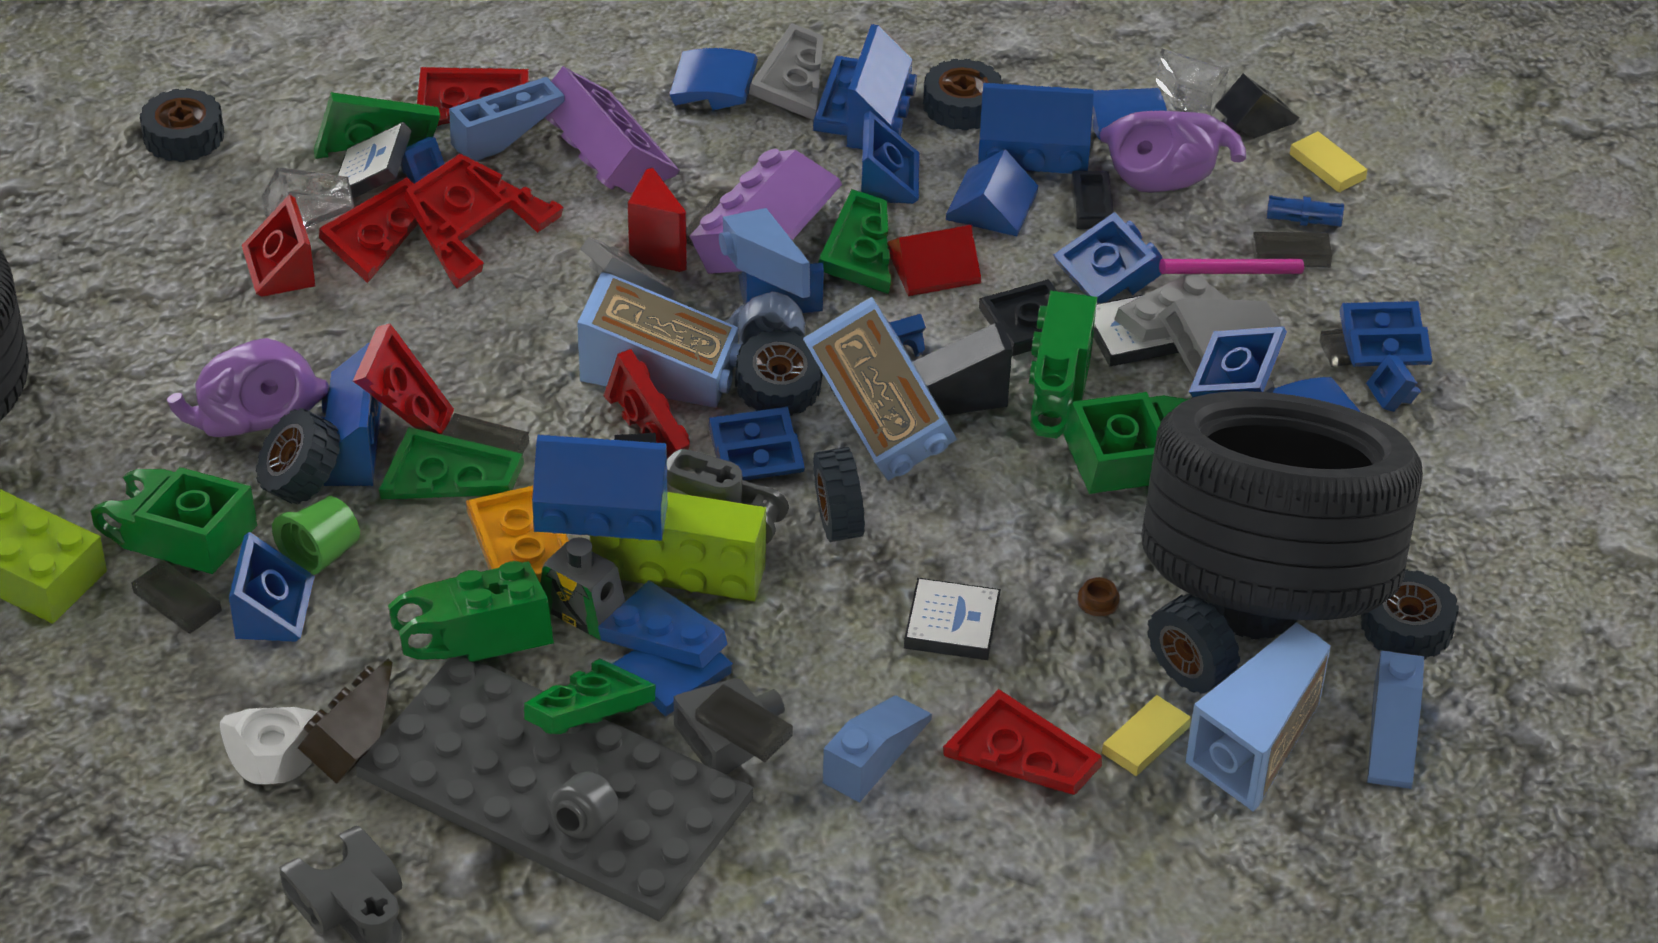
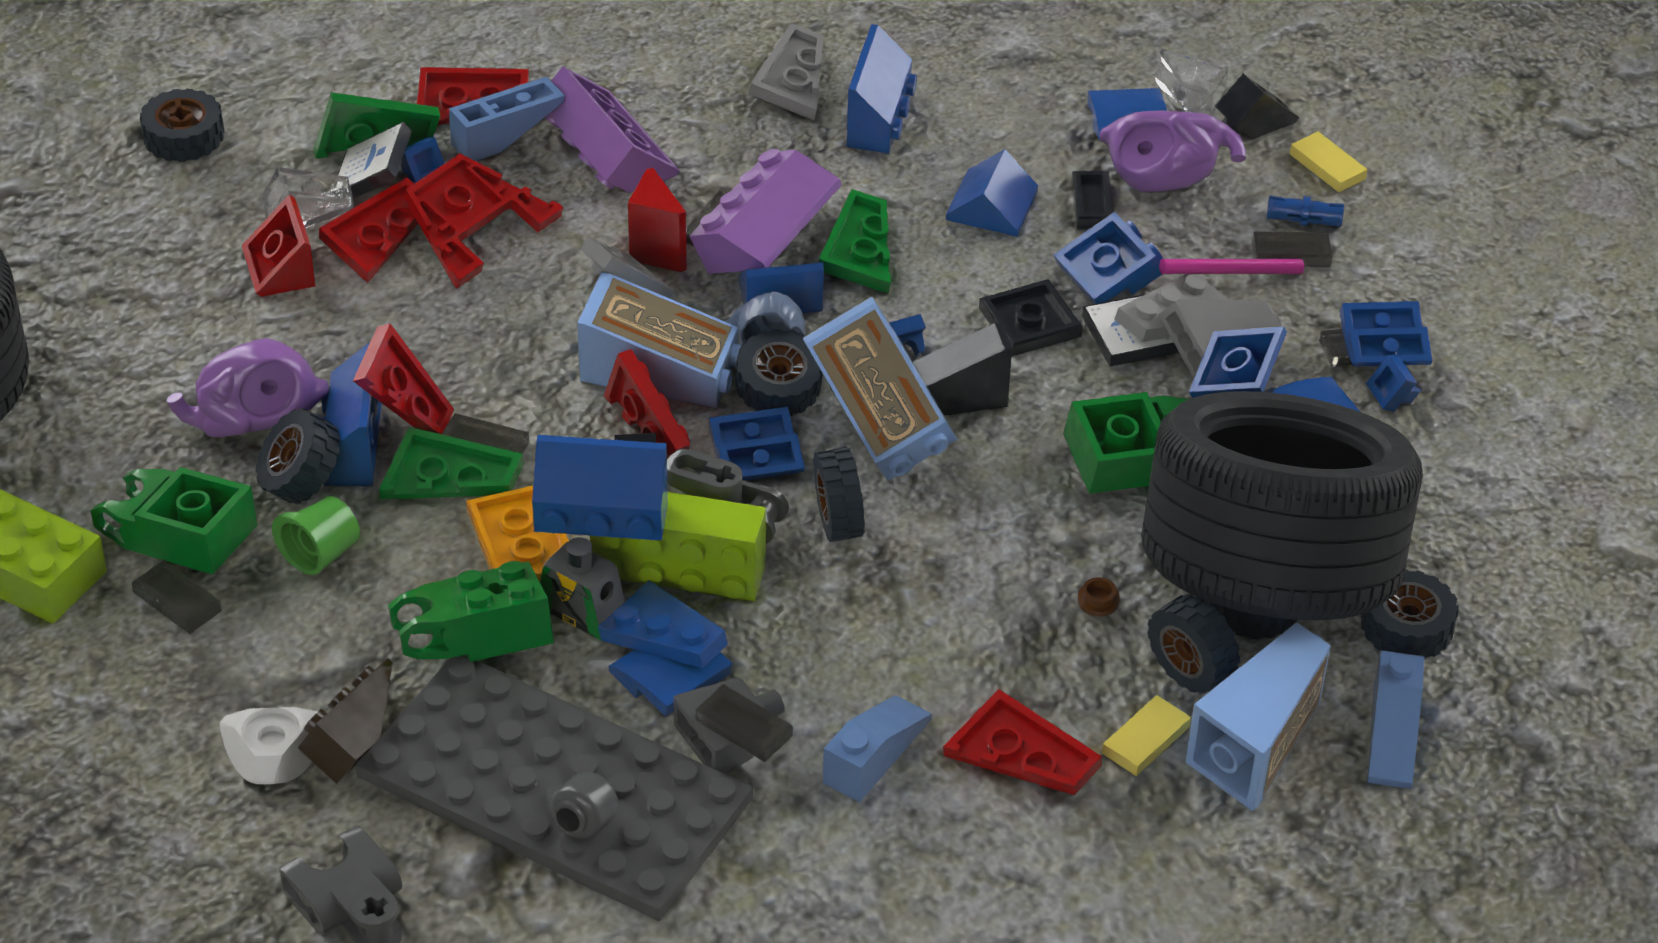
blue slope [229,532,315,642] -> none
green wing [524,658,656,734] -> none
blue slope [669,48,758,110] -> none
medium blue slope [719,208,810,298] -> none
blue tile [813,56,859,136] -> none
blue slope [861,110,920,204] -> none
red slope [887,225,981,297] -> none
white tile [904,577,1001,661] -> none
black wheel [923,58,1003,130] -> none
blue slope [978,83,1094,174] -> none
green brick [1029,290,1097,439] -> none

